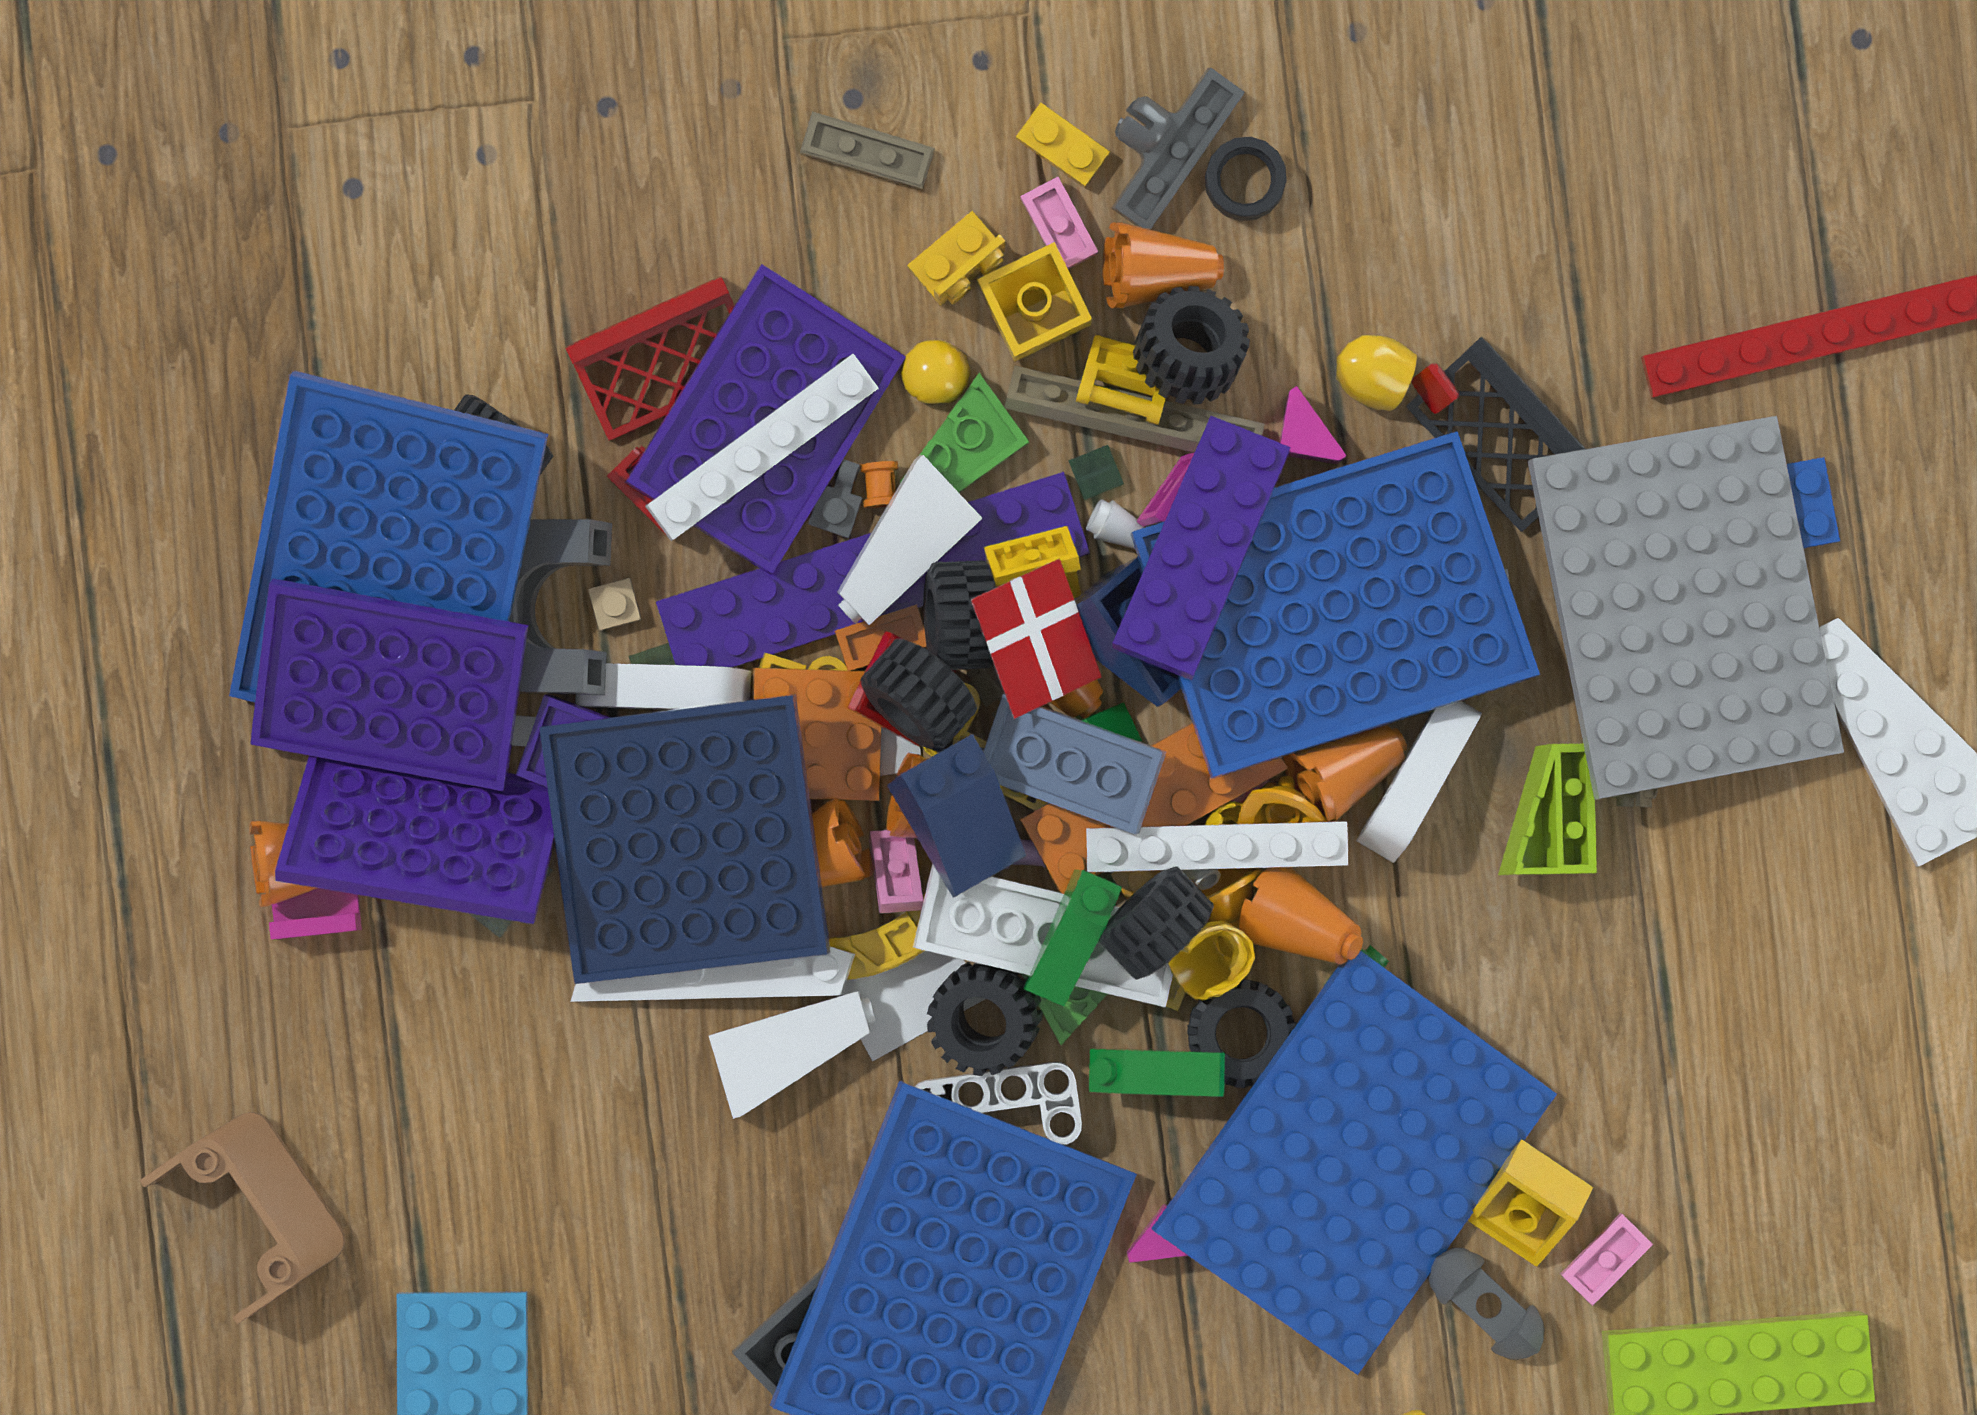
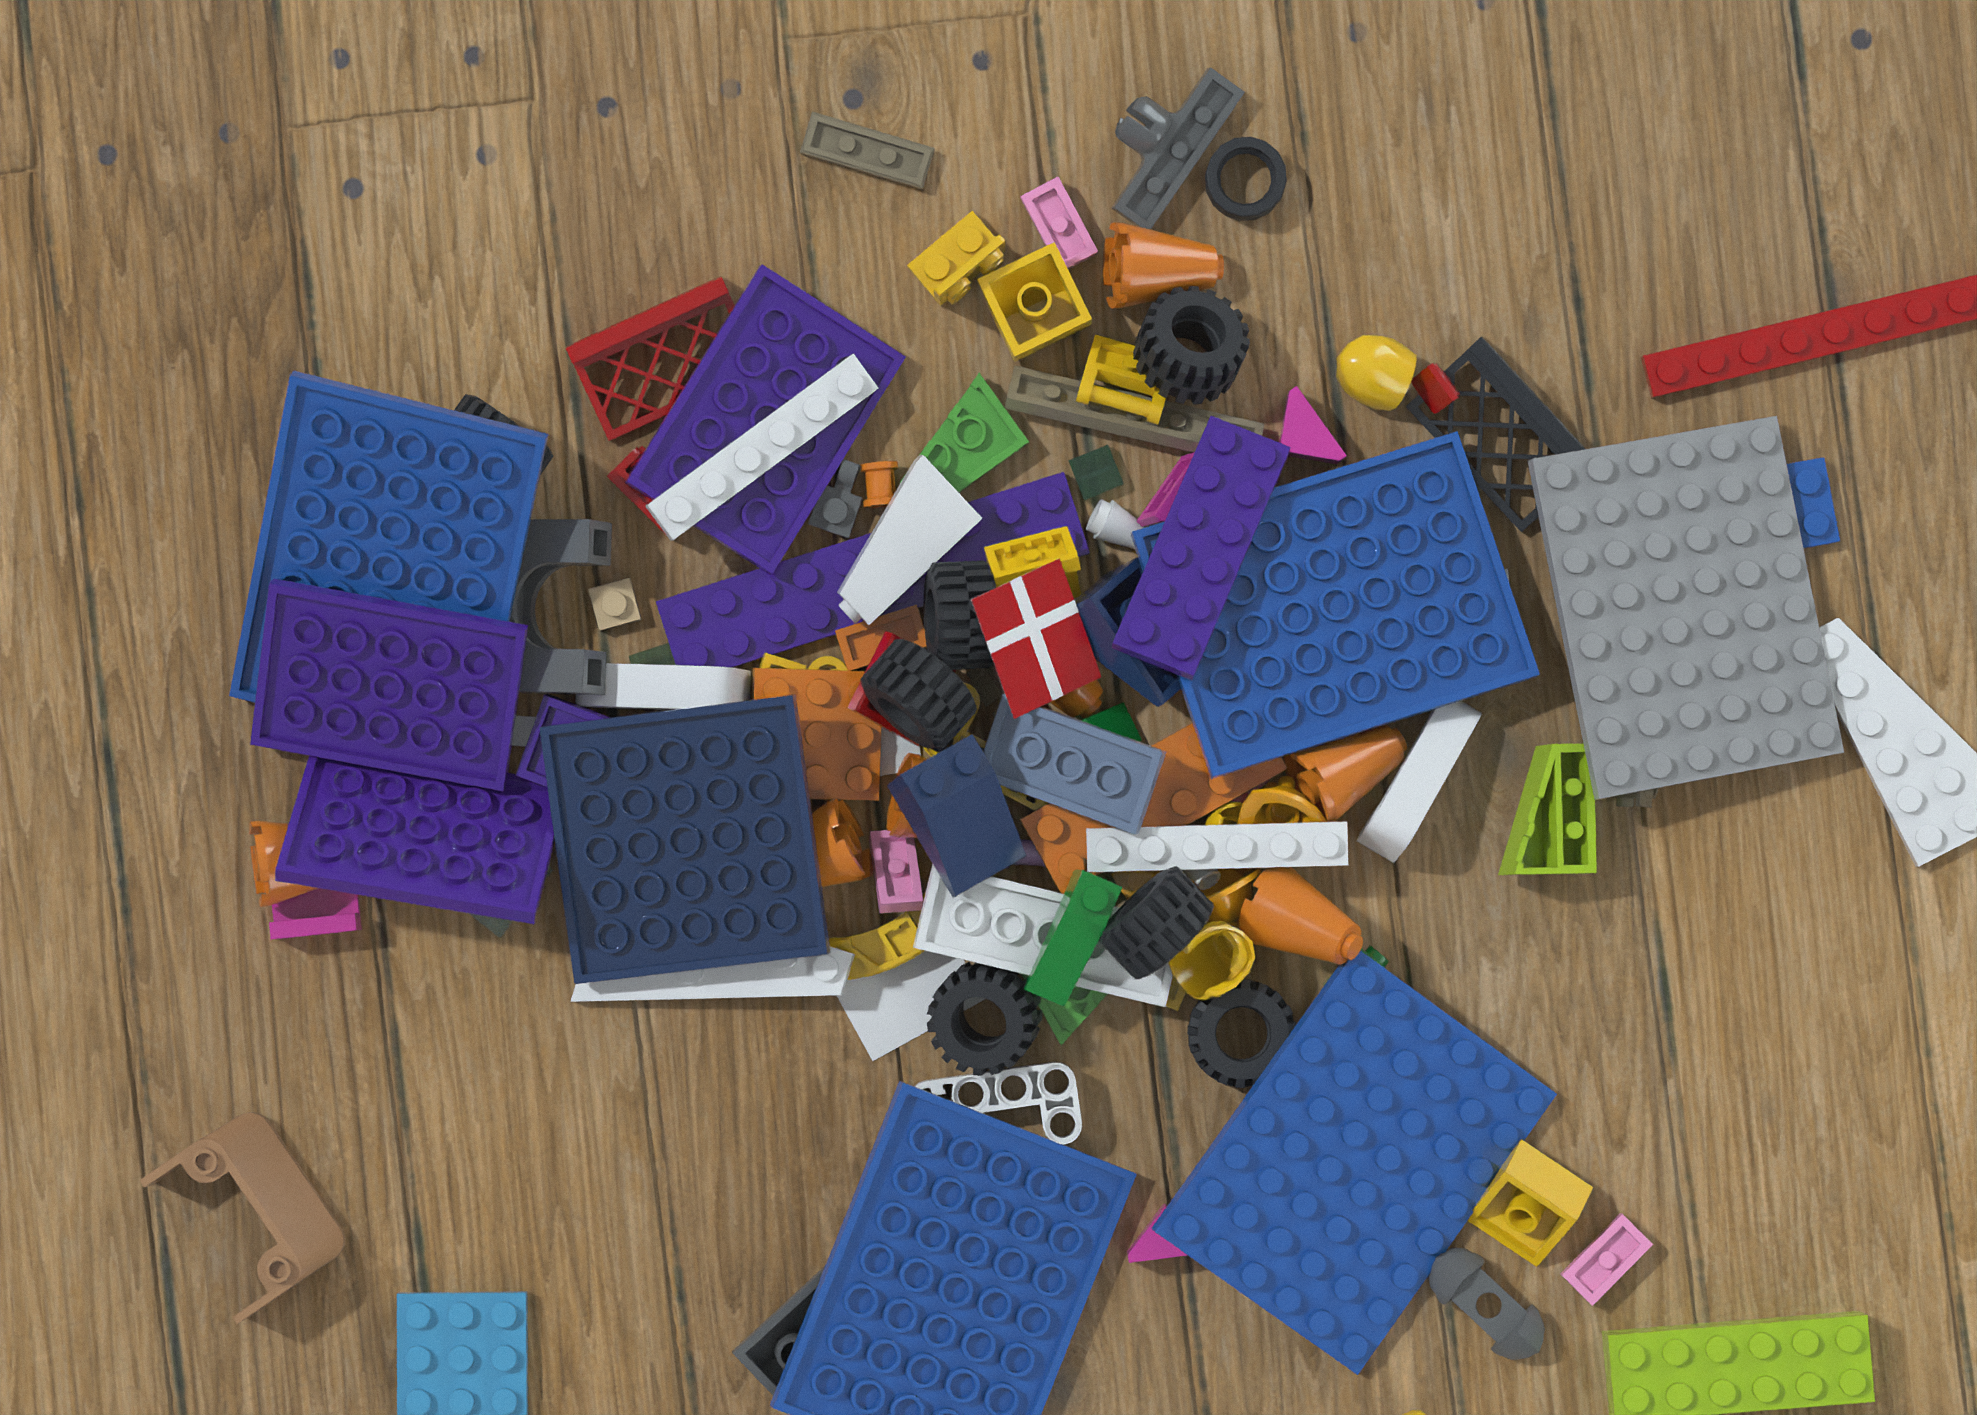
white slope [709,991,876,1119] -> none
yellow hair [901,340,971,404] -> none
yellow plate [1016,102,1110,188] -> none
green slope [1089,1048,1225,1097] -> none

